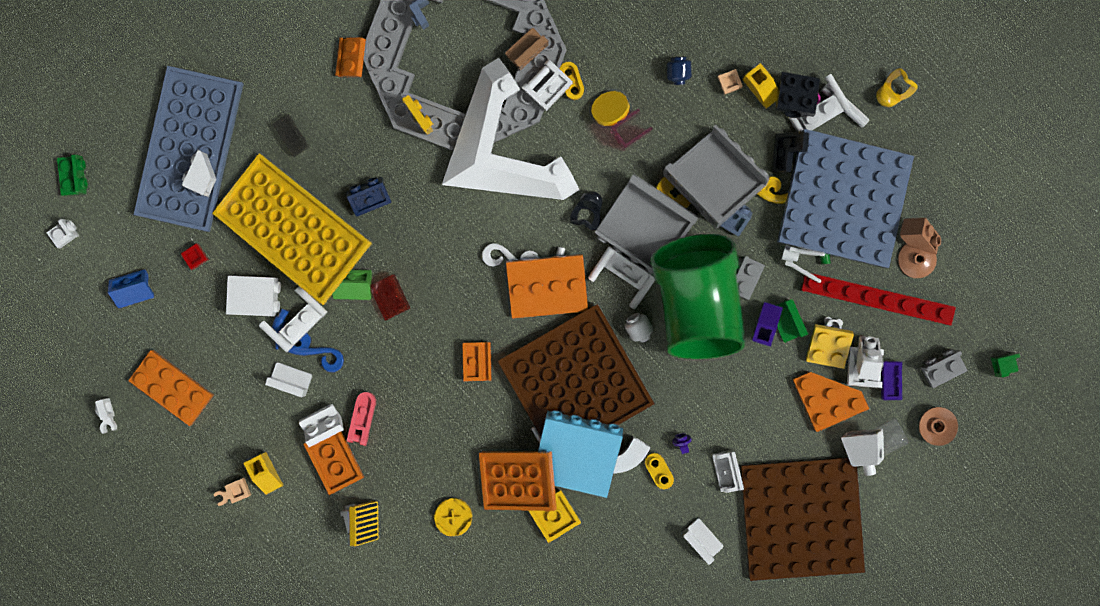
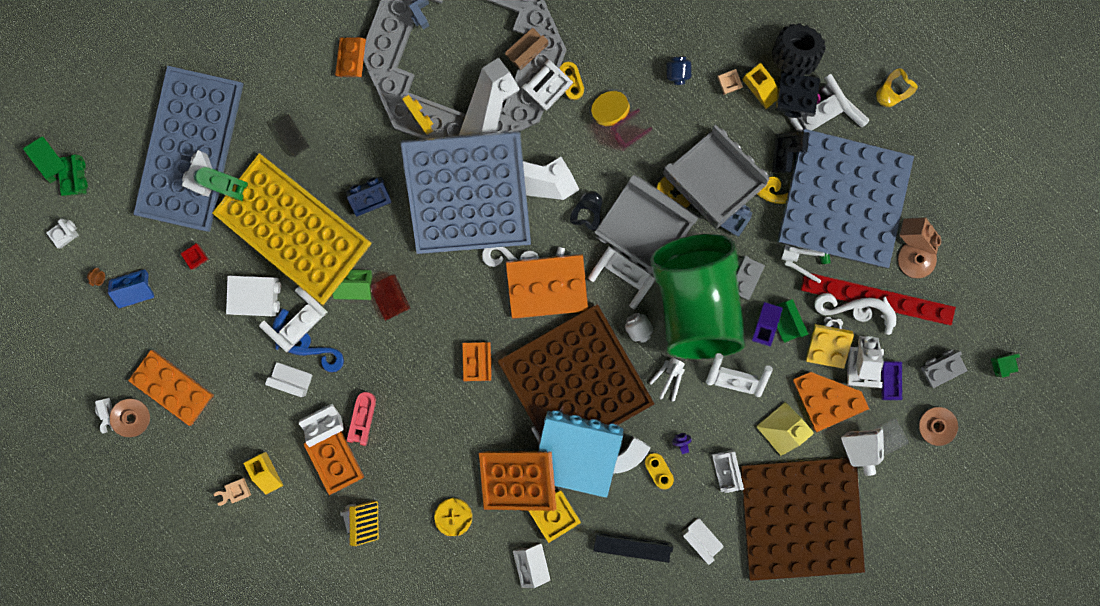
none -> green panel [23,137,66,184]
none -> dark orange plate [87,268,105,286]
none -> nougat dish [110,399,150,437]
none -> green plate [194,167,248,201]
none -> sand blue plate [401,131,531,254]
none -> white panel [513,544,550,588]
none -> black fence [593,531,673,563]
none -> white plant [649,357,685,402]
none -> white plate [706,353,773,397]
none -> light yellow slope [756,402,814,456]
none -> black tyre [772,23,826,76]
none -> white plant [814,293,896,335]

